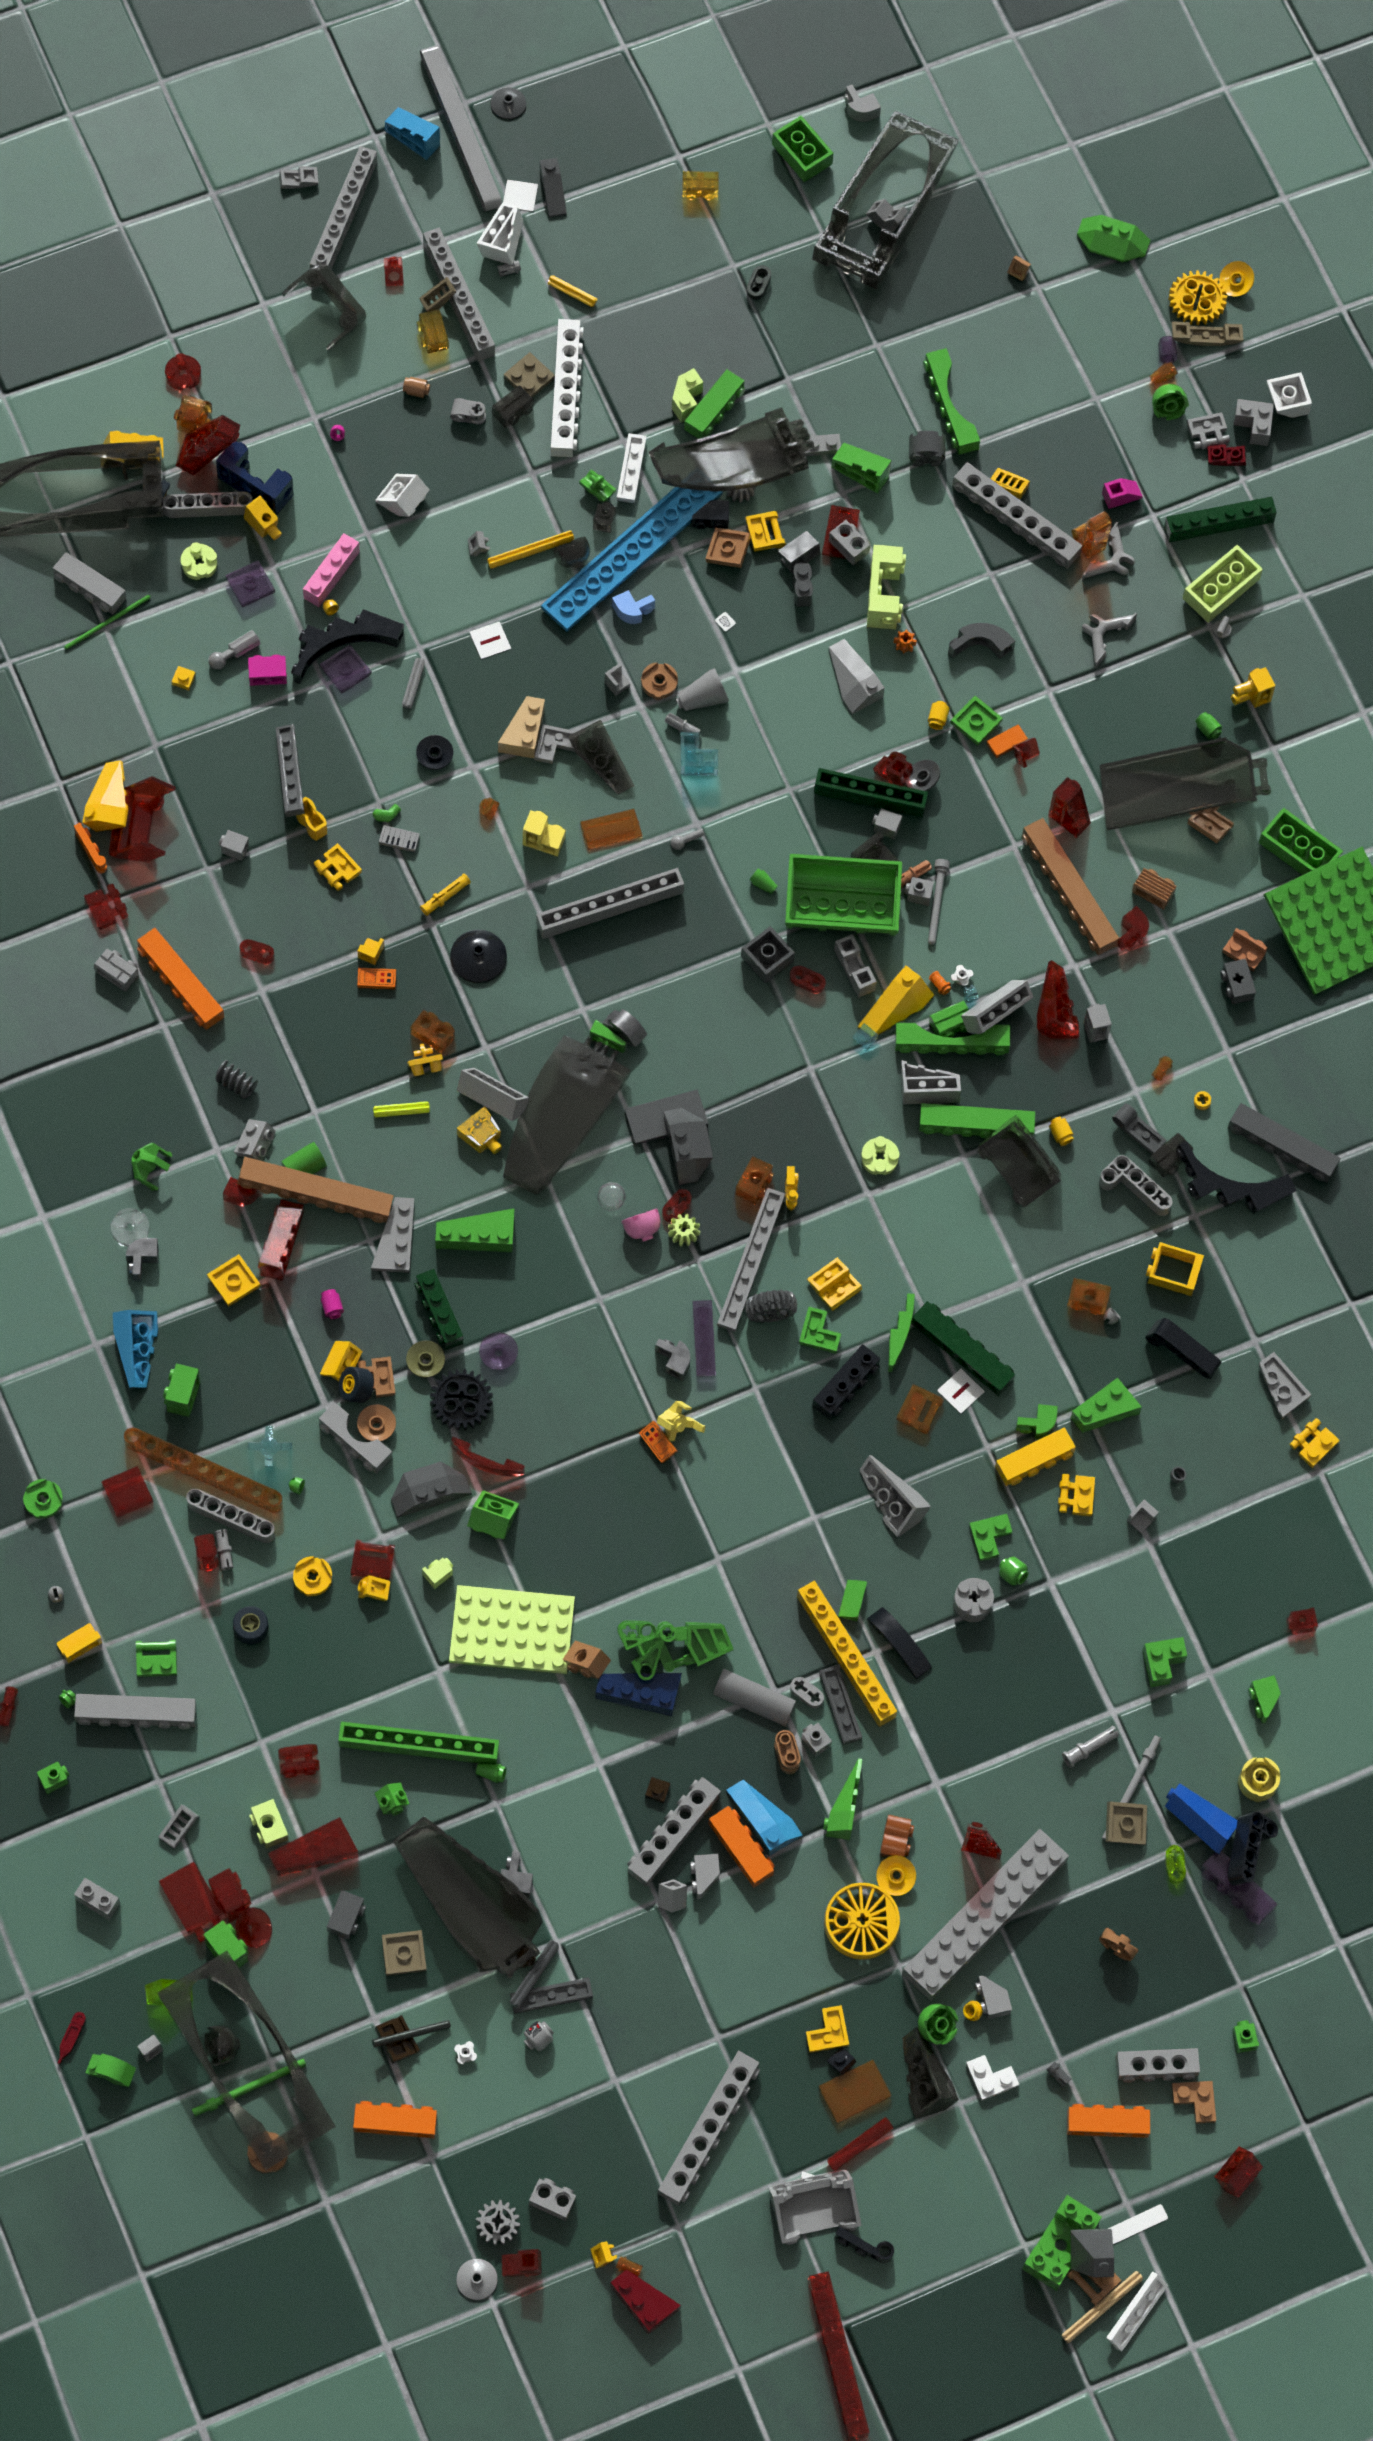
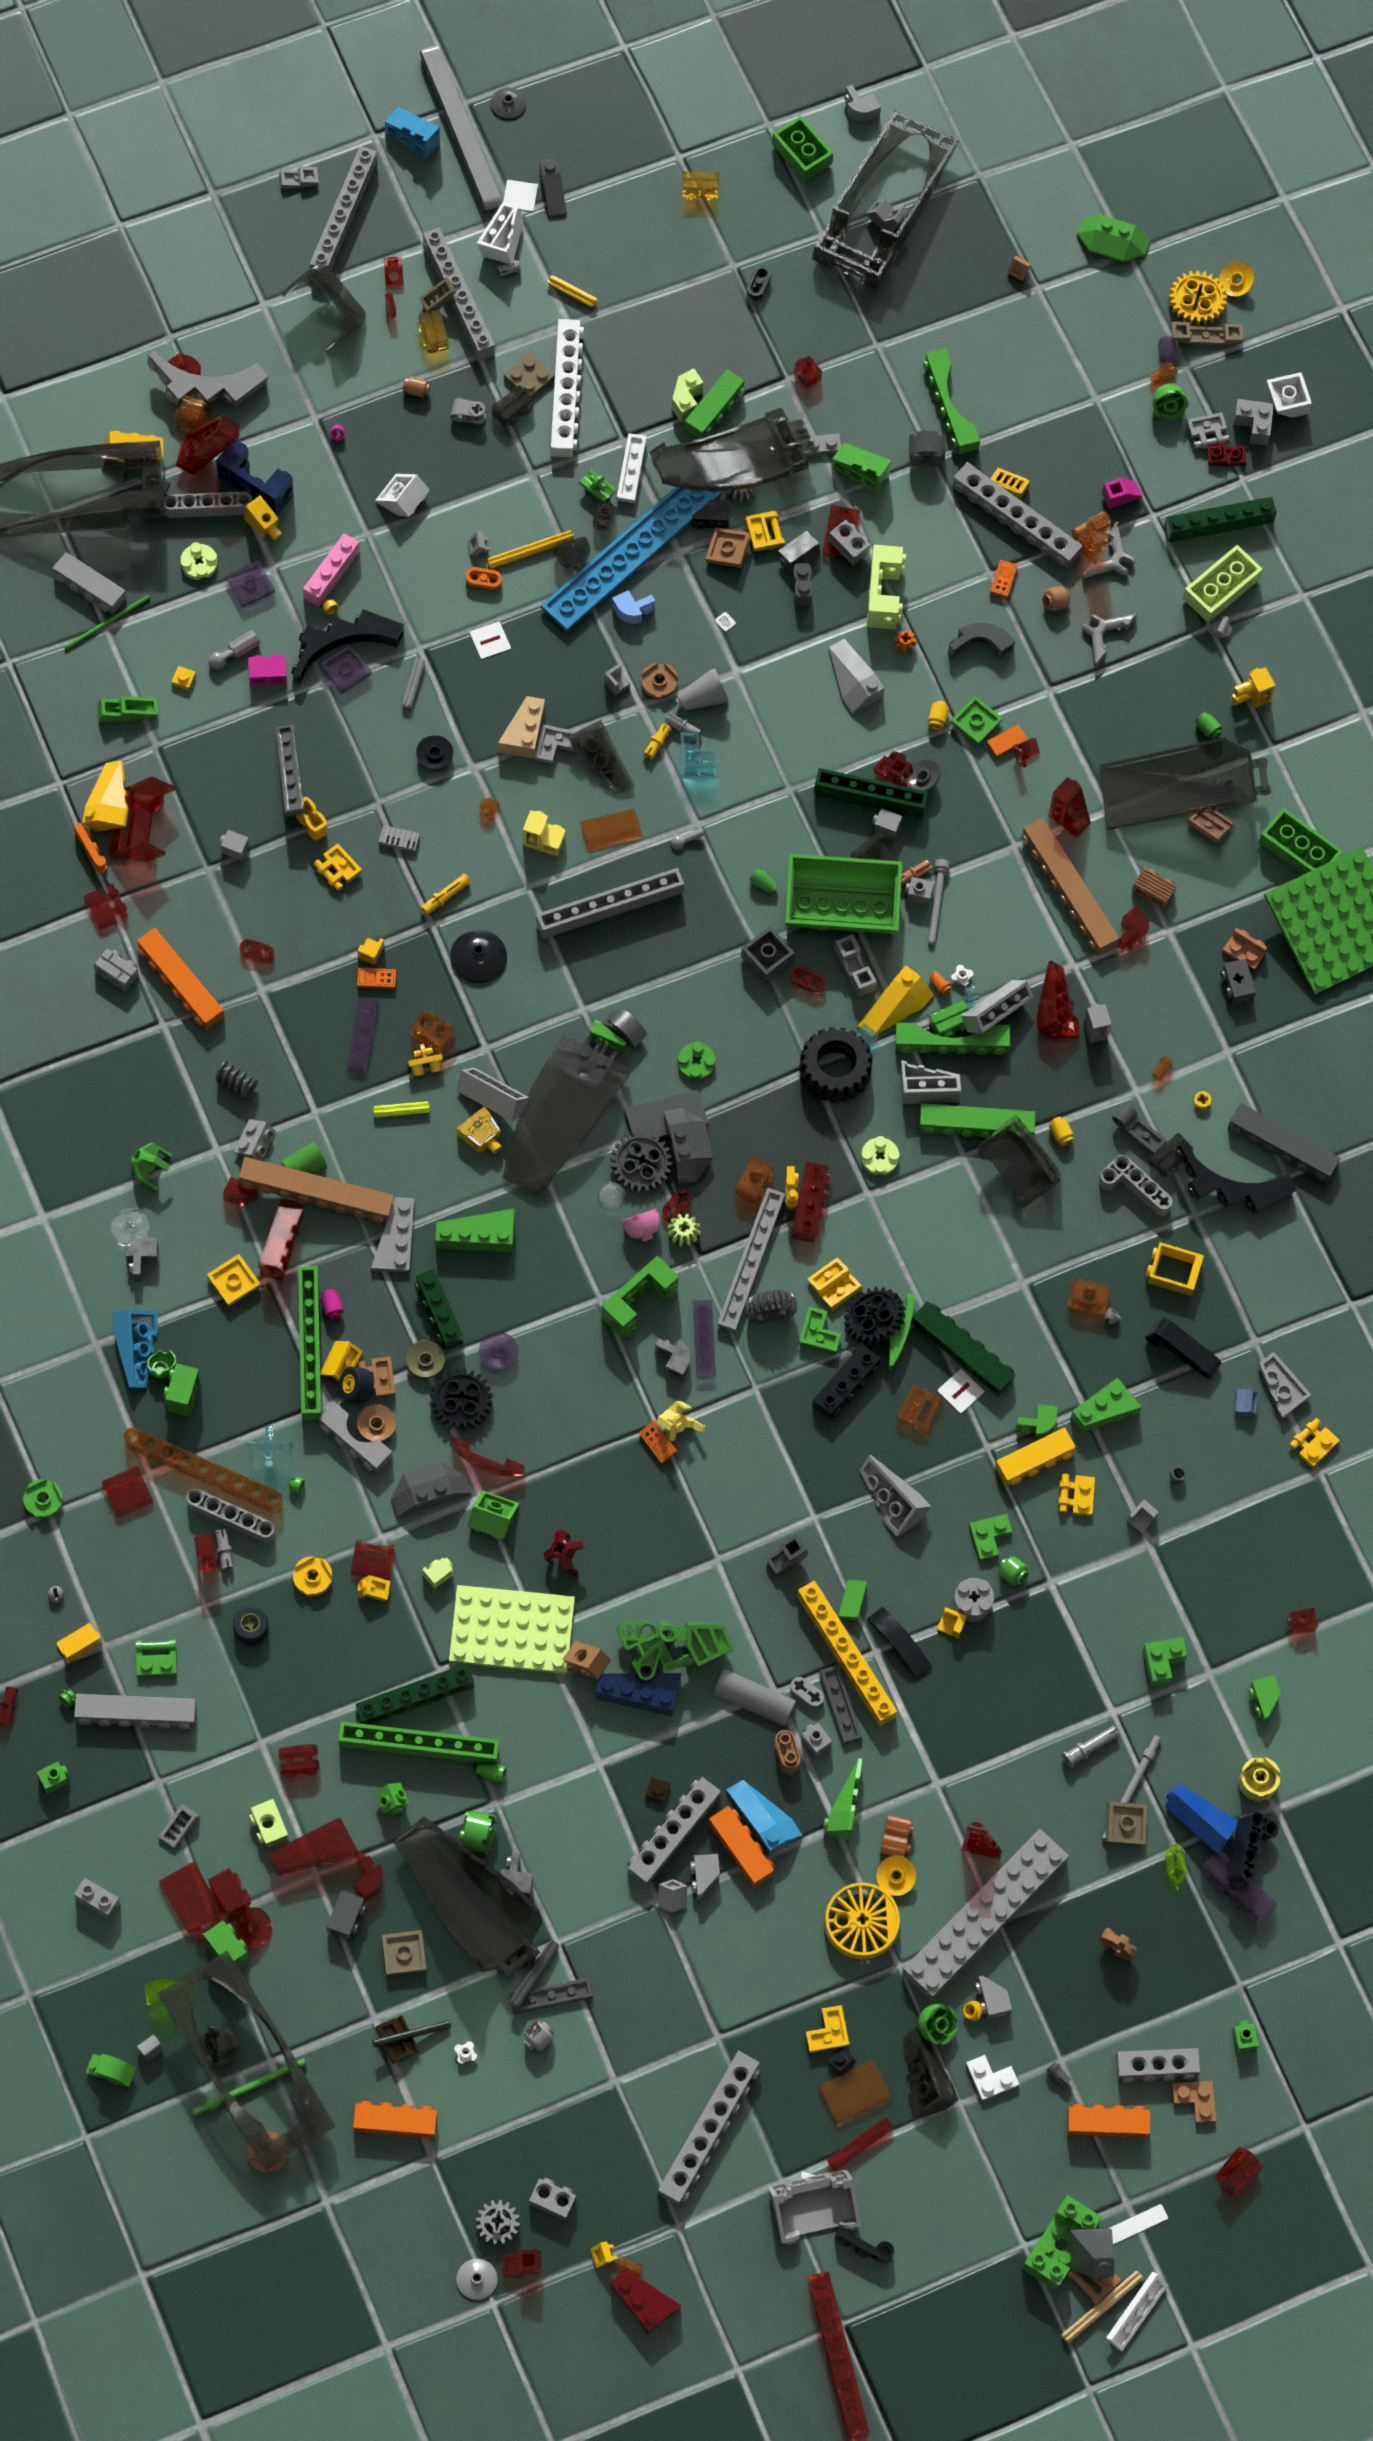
dark red piece [57,2012,86,2064] -> none
bright green arm [373,804,401,822] -> none
none -> bright green slope [97,696,158,722]
none -> light grey arch [147,351,269,408]
none -> bright green hair [147,1350,176,1379]
none -> bright green brick [298,1266,321,1421]
none -> clear purple plate [348,998,379,1073]
none -> clear red brick [353,1852,384,1902]
none -> dark green brick [355,1663,474,1725]
none -> clear red tile [385,293,396,318]
none -> bright green brick [459,1811,497,1855]
none -> orange plate [466,567,502,590]
none -> dark red piece [543,1530,584,1576]
none -> bright green plate [601,1255,679,1339]
none -> dark grey gear [610,1131,672,1193]
none -> yellow pin [643,723,672,760]
none -> bright green plate [678,1041,716,1080]
none -> dark grey brick [766,1534,808,1575]
none -> clear red brick [791,1162,831,1243]
none -> clear red brick [794,355,822,389]
none -> black tyre [799,1027,873,1103]
none -> black gear [844,1286,906,1346]
none -> yellow panel [937,1607,967,1639]
none -> orange tile [990,560,1018,599]
none -> medium nougat head [1042,586,1071,612]
none -> sand blue piece [1234,1388,1258,1416]

